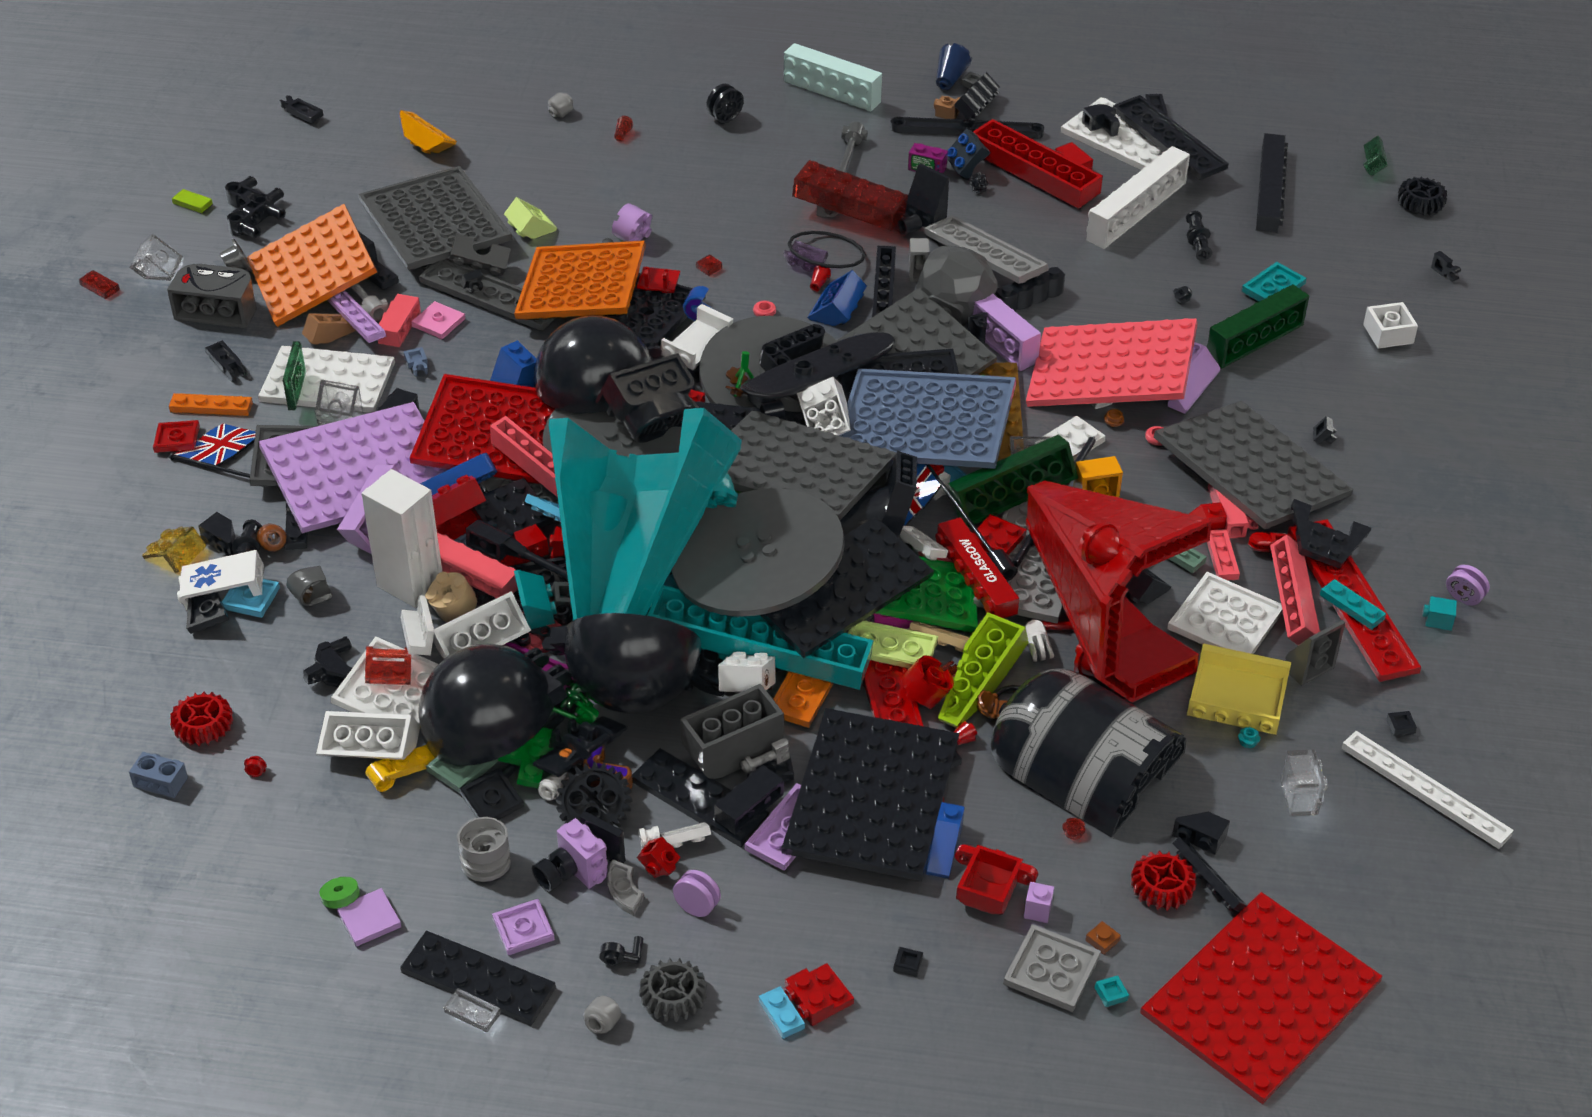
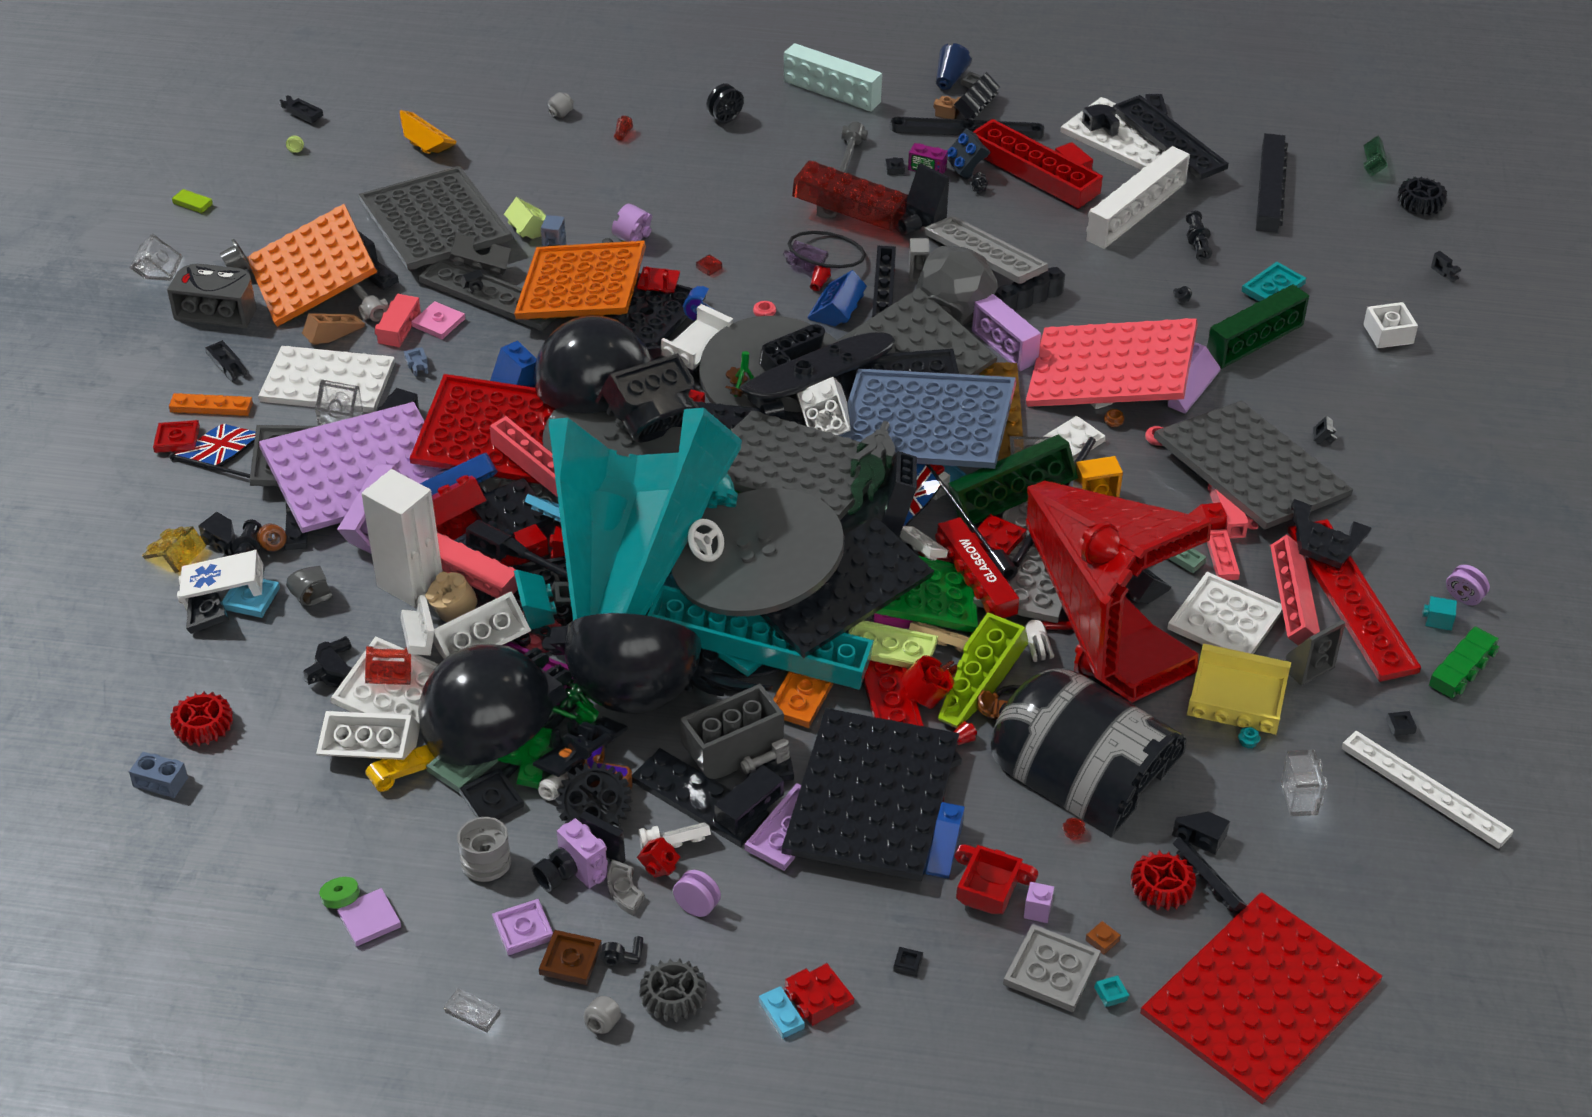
clear red plate [79,270,120,299] -> none
black pin [225,176,286,239] -> none
red plate [244,756,267,777] -> none
clear green tile [283,341,306,411] -> none
lavender tile [327,290,386,343] -> none
black plate [400,930,556,1026] -> none
white brick [718,652,776,692] -> none
black hinge [968,312,987,345] -> none
red arm [1248,532,1294,553] -> none
teal plate [1320,579,1386,630] -> none
none -> yellowish green plate [286,135,304,153]
none -> reddish brown plate [539,930,602,985]
none -> sand blue brick [541,215,567,247]
none -> white piece [688,519,724,562]
none -> clear green piece [848,421,895,515]
none -> black plate [885,157,905,175]
none -> green brick [1429,626,1500,699]

